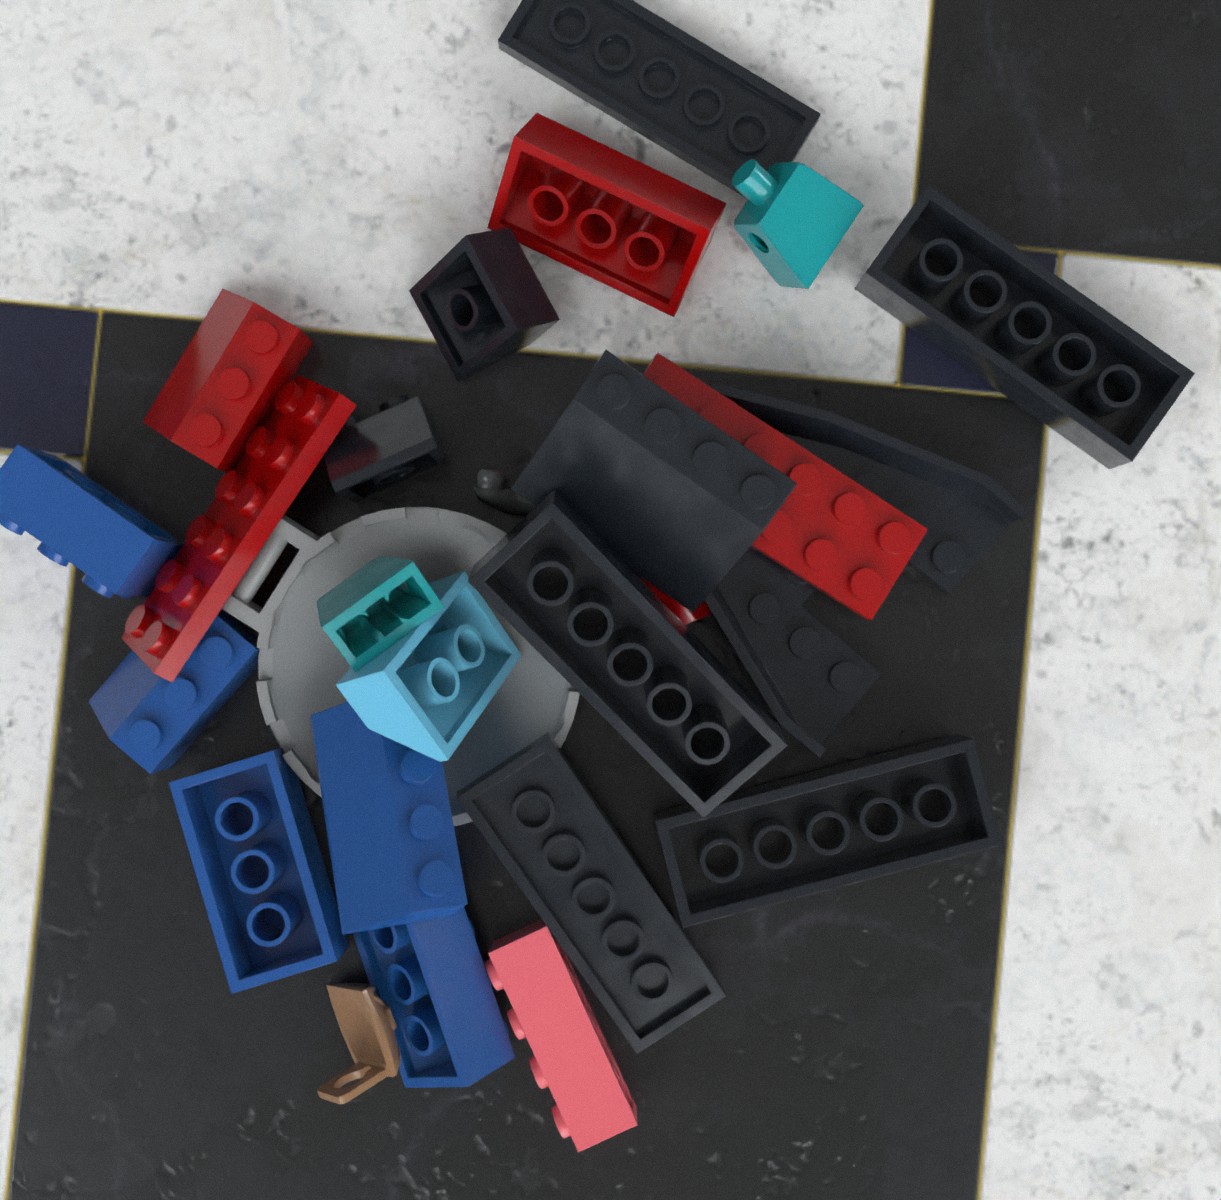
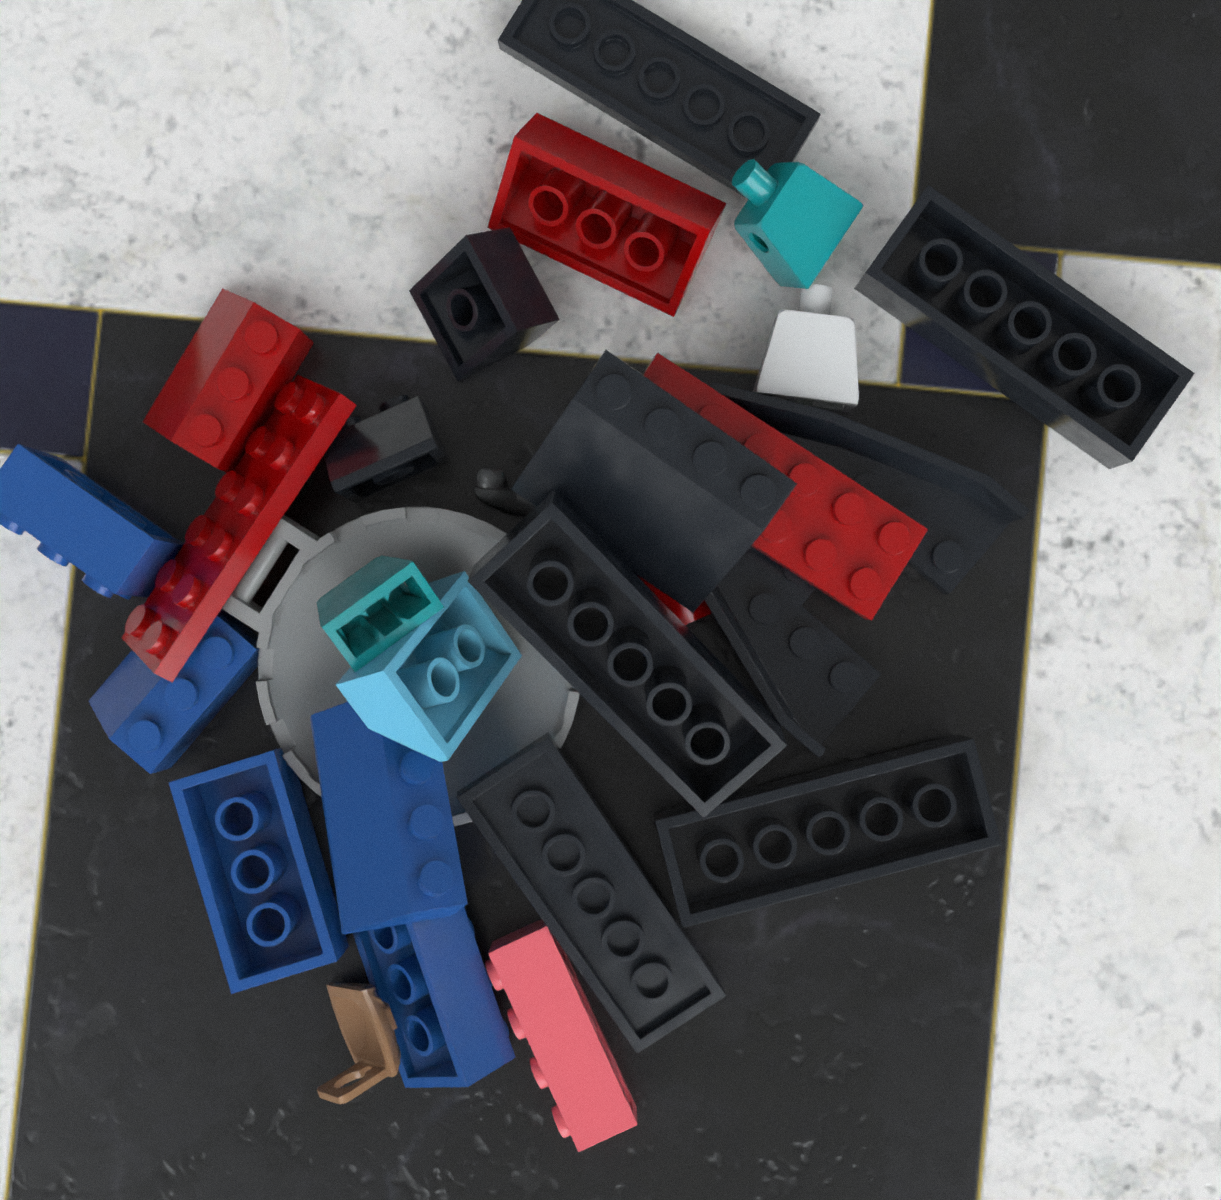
none -> white torso [753,284,859,413]

